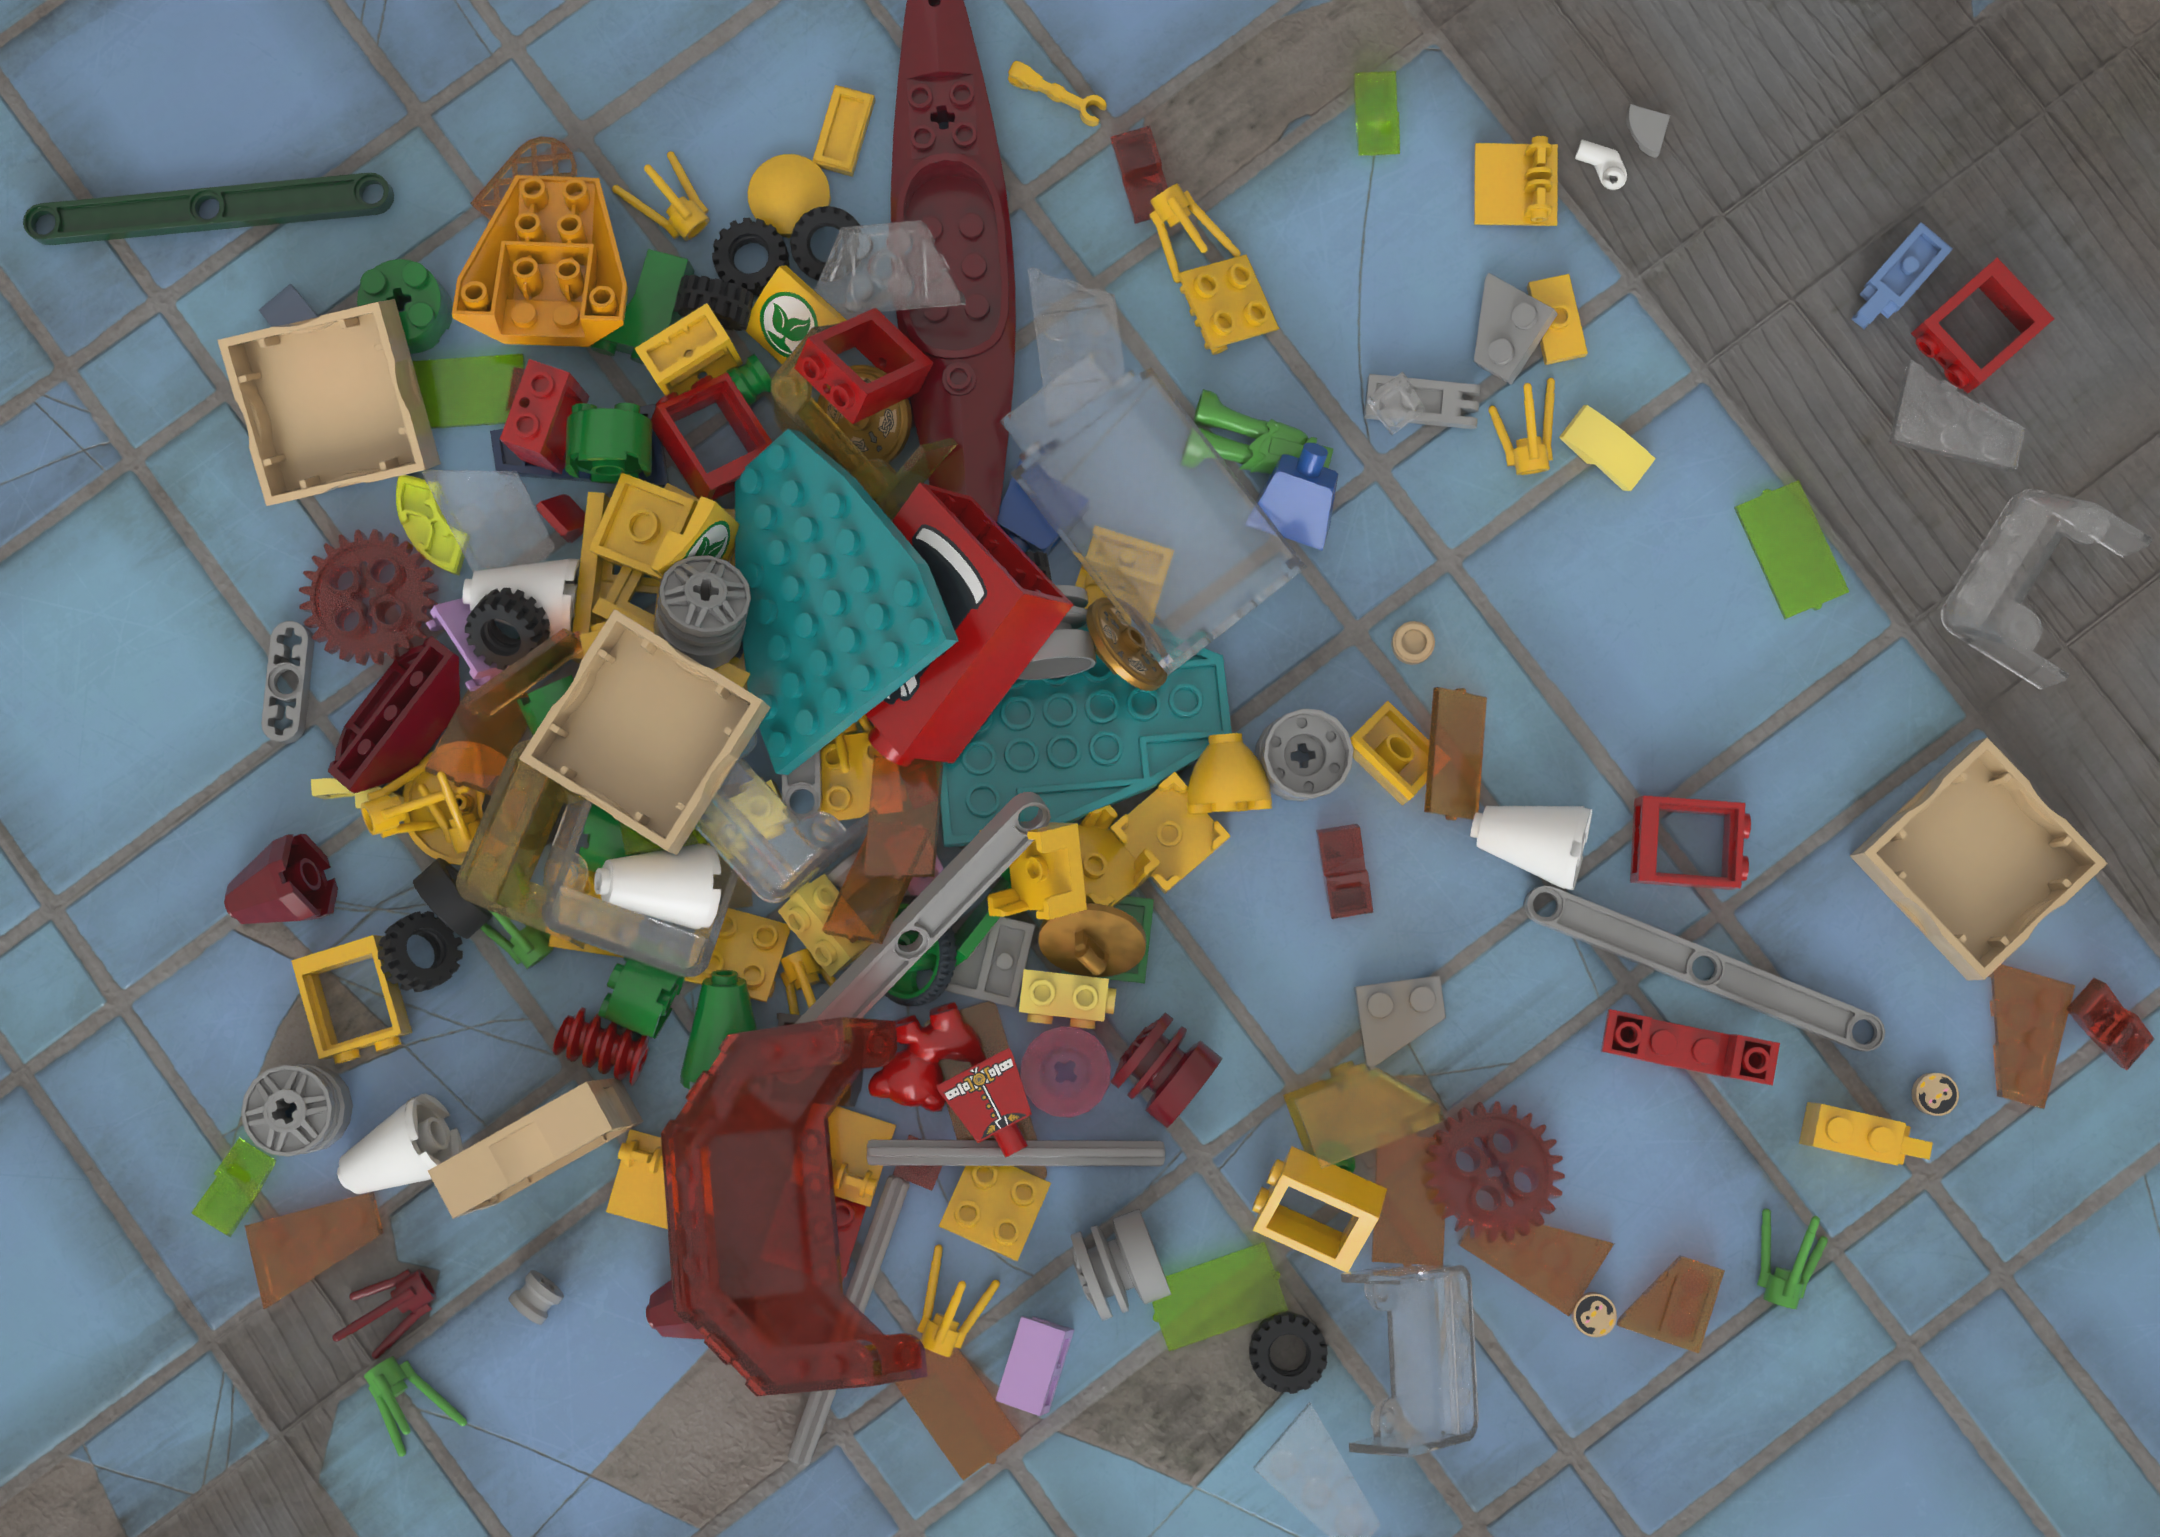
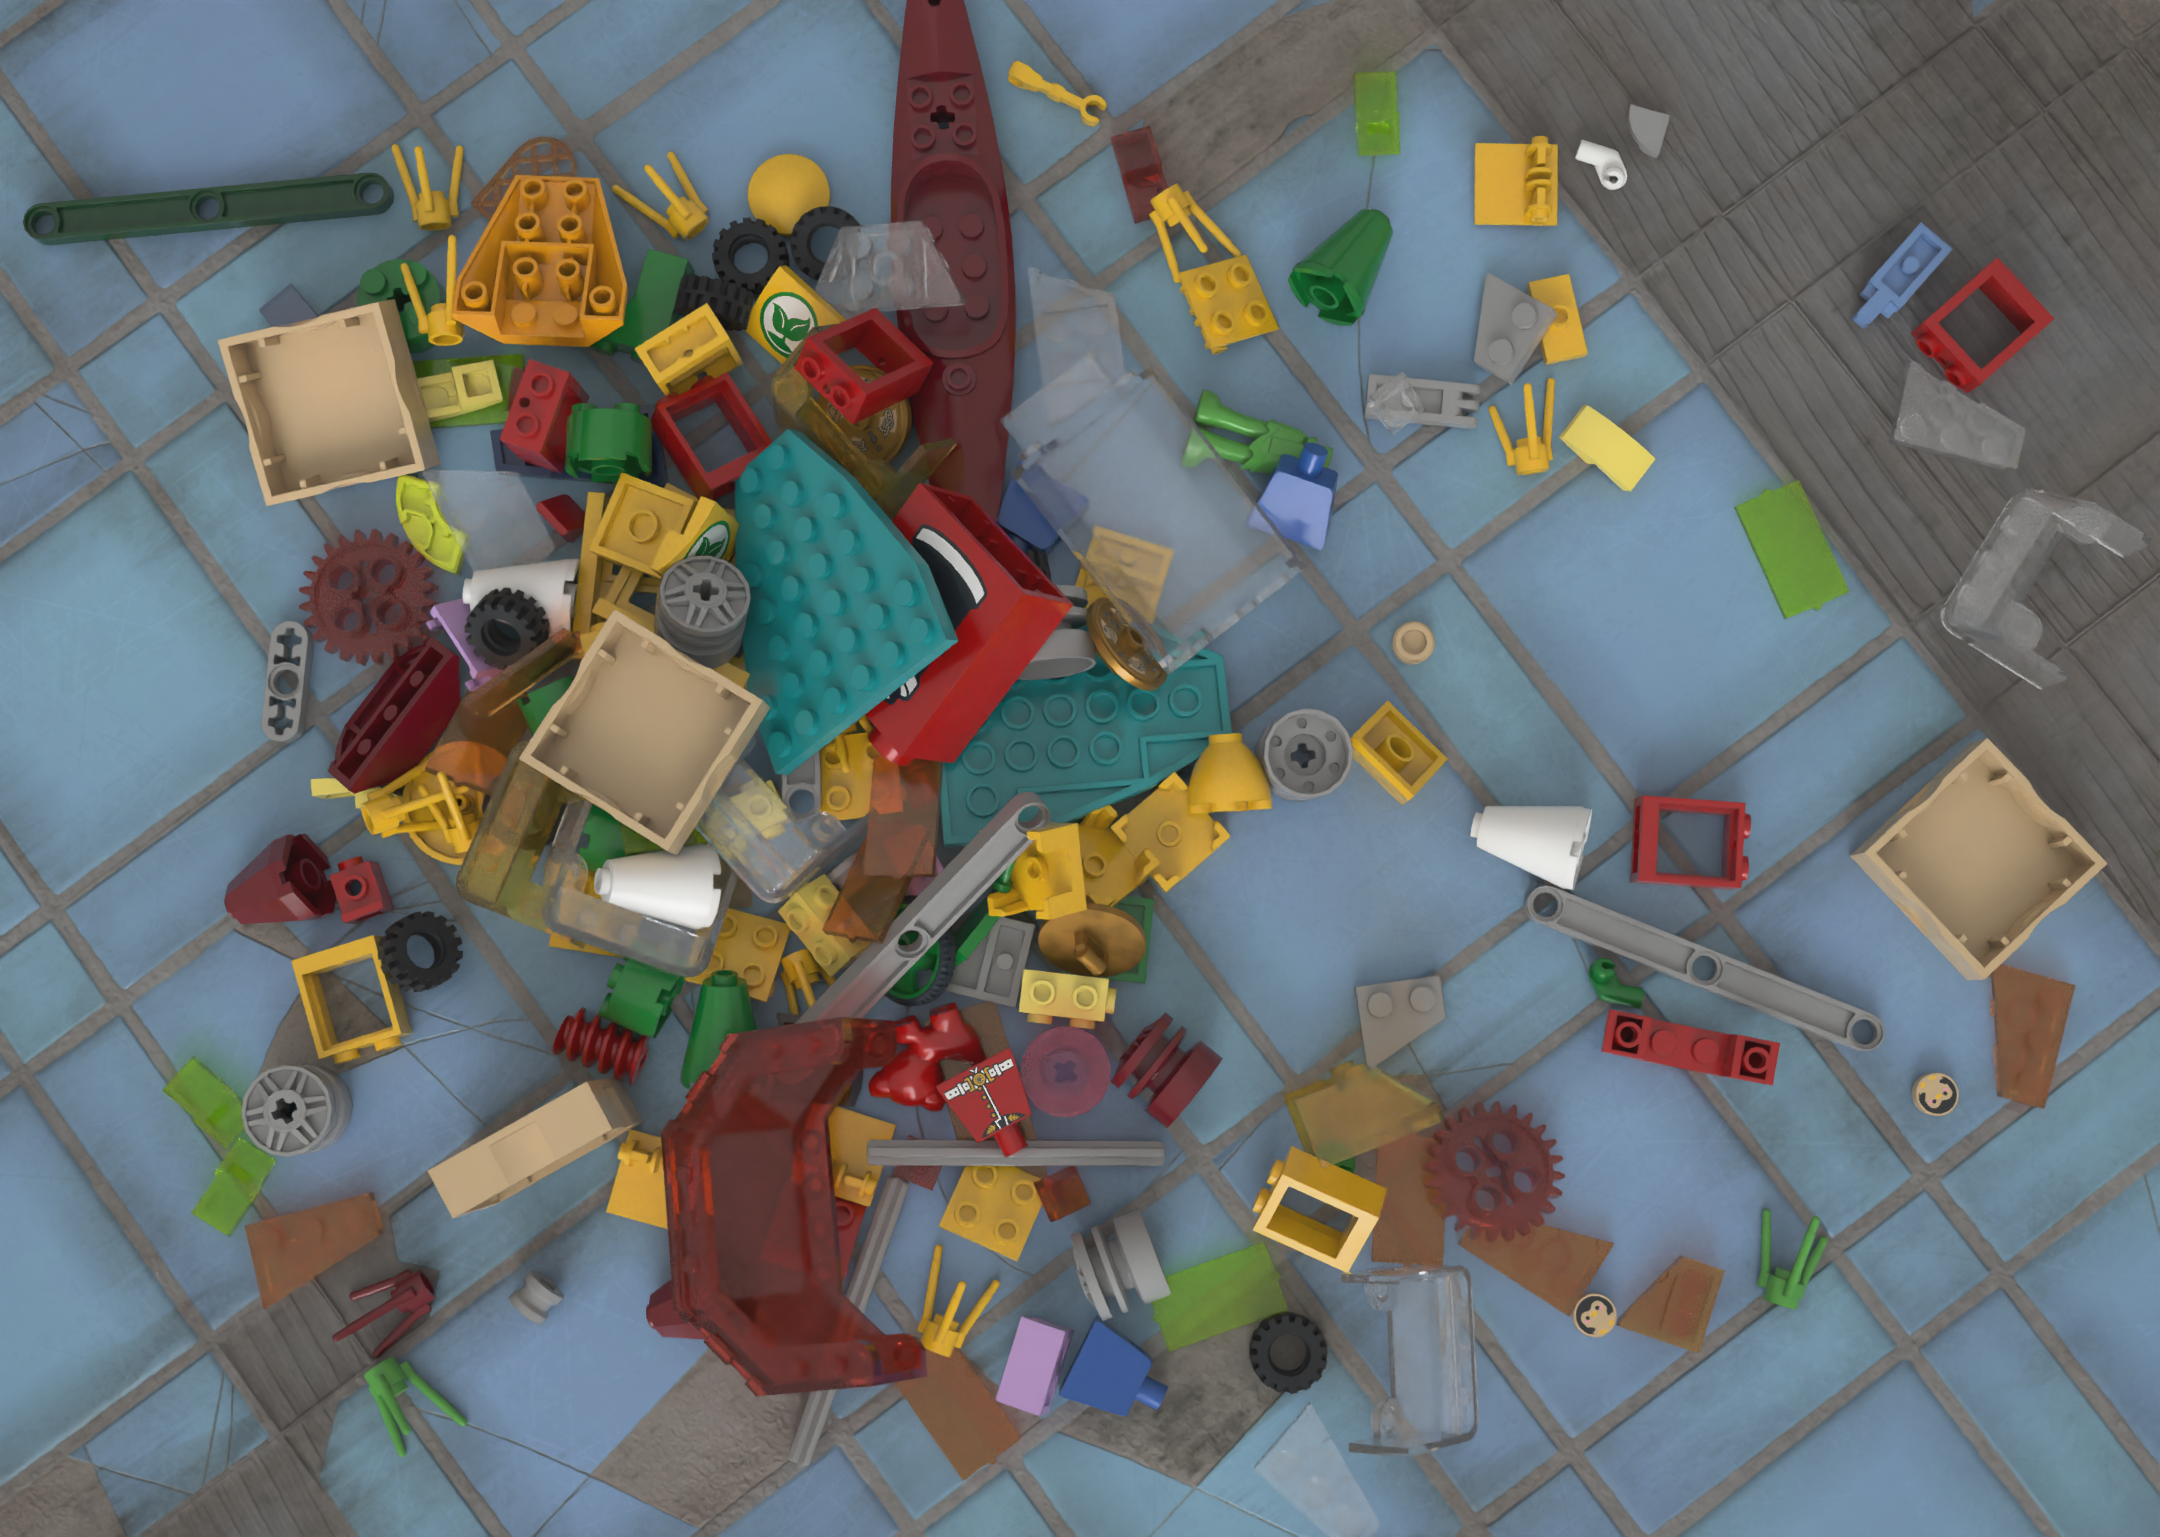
white cone [337,1094,463,1194] -> none
black tyre [413,858,493,939] -> none
bright green plant [479,862,554,969] -> none
green wheel [726,353,777,406] -> none
yellow tile [812,85,875,177] -> none
clear red slope [1316,824,1373,919] -> none
clear orange piece [1424,687,1487,820] -> none
yellow hinge [1799,1102,1933,1166] -> none
clear red slope [2066,978,2155,1070] -> none
none -> clear neon green slope [162,1056,244,1148]
none -> red brick [329,856,395,924]
none -> yellow plant [391,144,464,231]
none -> yellow plant [400,235,465,346]
none -> light yellow slope [417,360,503,422]
none -> green piece [992,859,1017,893]
none -> clear red plate [1034,1166,1091,1222]
none -> blue torso [1059,1316,1168,1416]
none -> green cone [1288,209,1393,326]
none -> green arm [1588,958,1644,1009]

